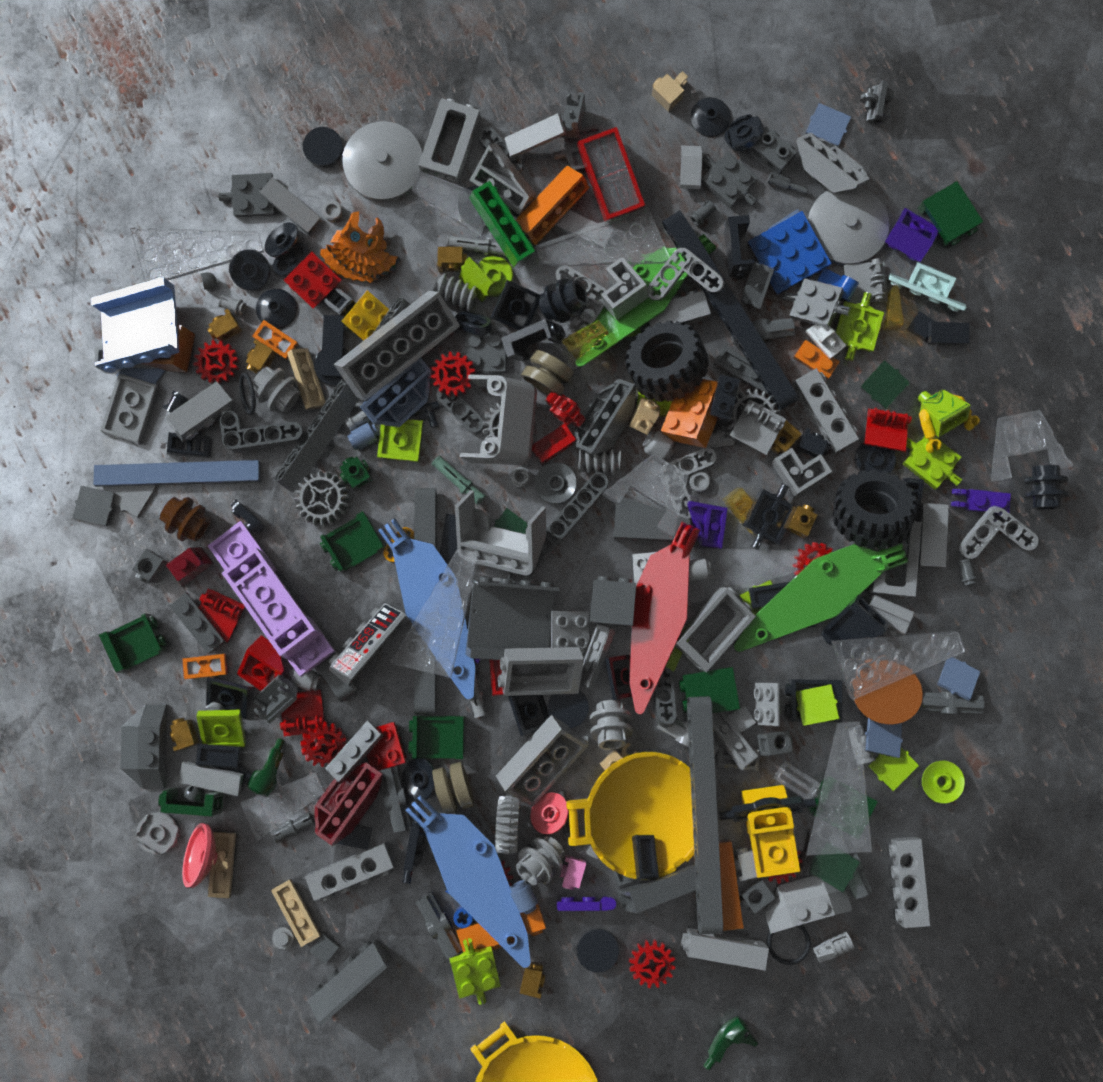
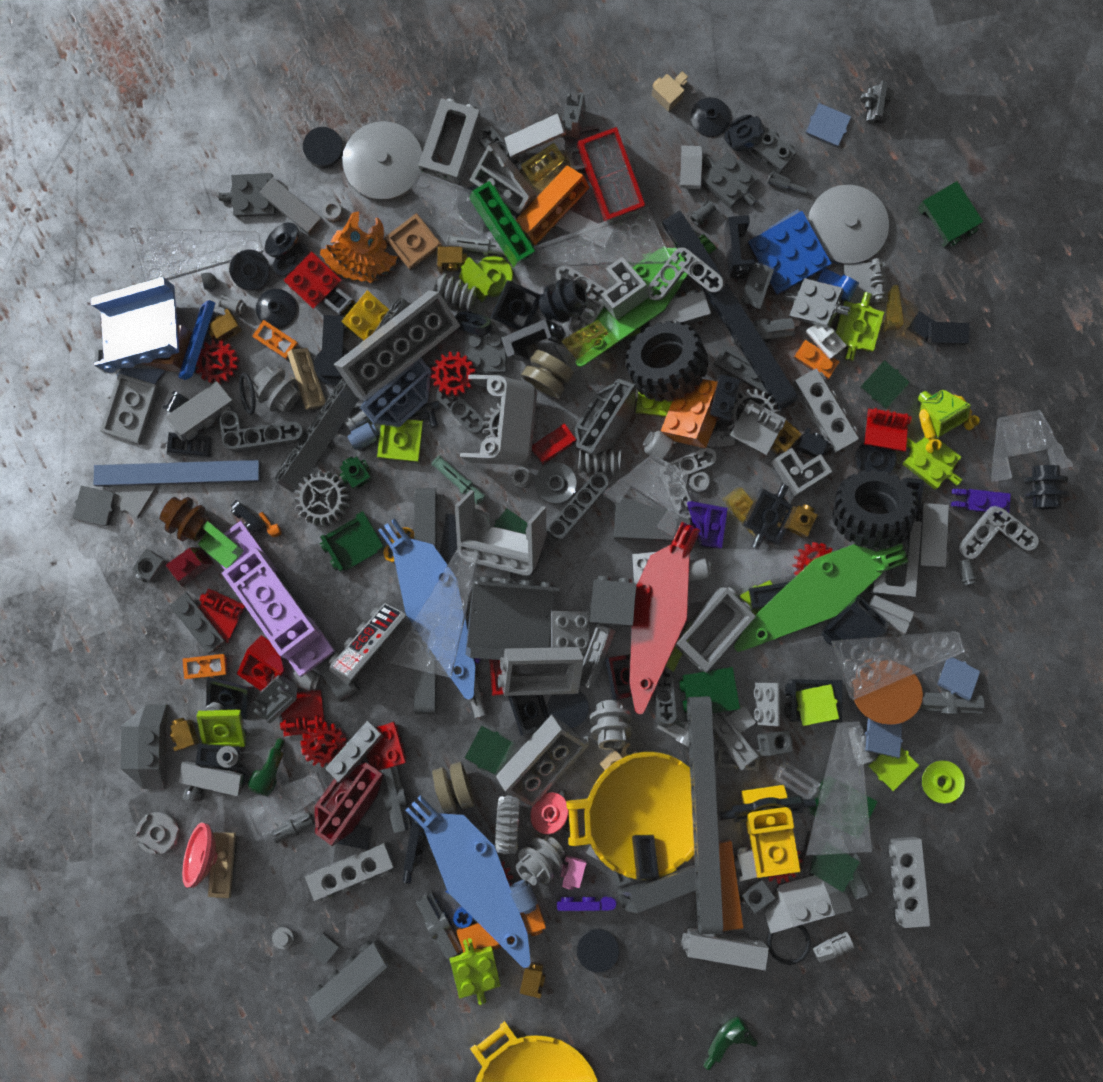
dark green panel [99,613,167,673] -> none
dark green panel [158,788,224,817] -> none
pearl gold brick [246,339,277,374] -> none
tan plate [271,879,321,947] -> none
black dish [402,758,435,801] -> none
dark green panel [408,716,465,759] -> none
red gear [545,392,586,428] -> none
tan brick [629,398,660,435] -> none
red gear [629,939,675,988] -> none
light grey wedge [796,132,870,193] -> none
dark purple slope [885,208,938,262] -> none
light aqua bracket [888,262,967,312] -> none
none -> blue tile [178,300,215,380]
none -> bright green panel [198,521,244,569]
none -> light grey plate [217,746,239,768]
none -> orange hand [259,512,282,537]
none -> medium nougat plate [385,213,442,270]
none -> clear green piece [465,725,512,774]
none -> clear yellow slope [520,142,565,185]

